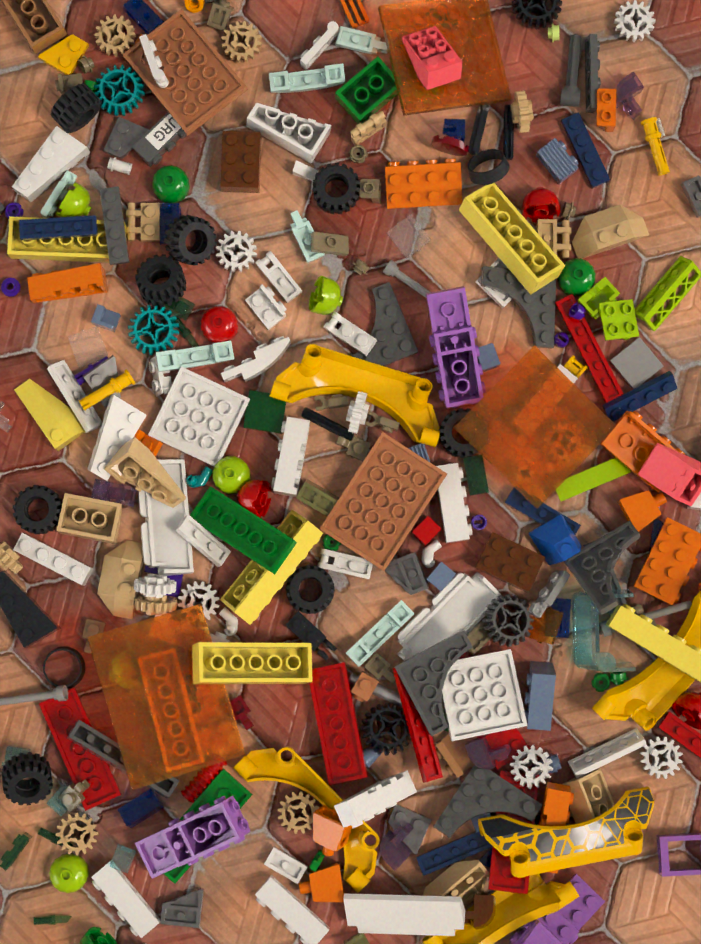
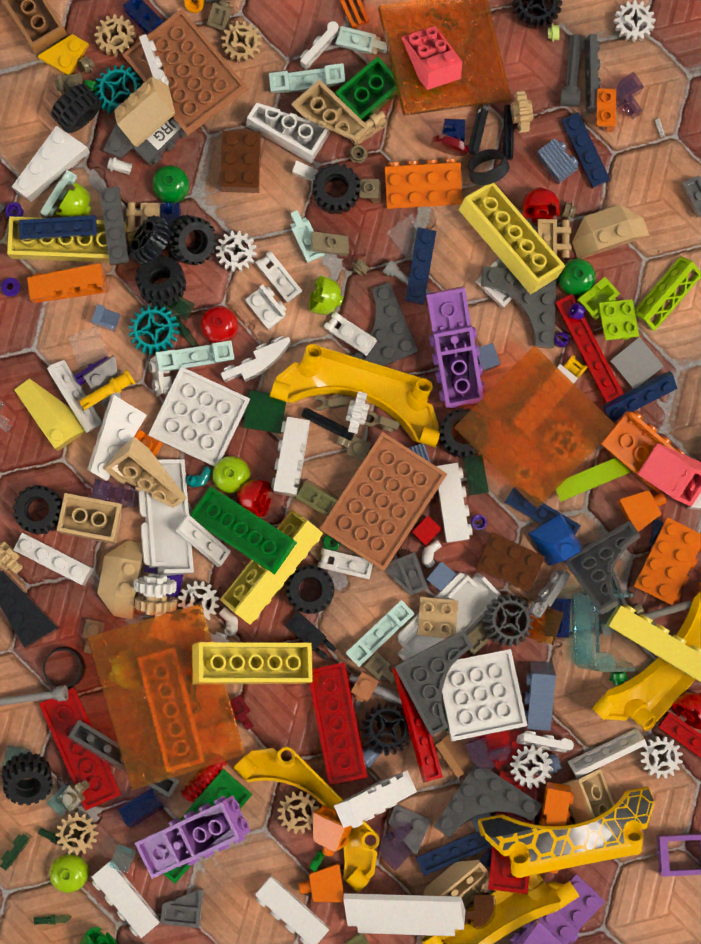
white plate [264,847,308,884] -> none
green plate [591,673,611,692] -> none
yellow pin [640,117,670,176] -> none
none -> tan slope [114,77,175,147]
none -> black gear [128,215,172,266]
none -> tan wedge [291,79,369,142]
none -> dark blue plate [405,227,437,305]
none -> tan hinge [418,597,458,638]
none -> white hinge [517,731,574,753]

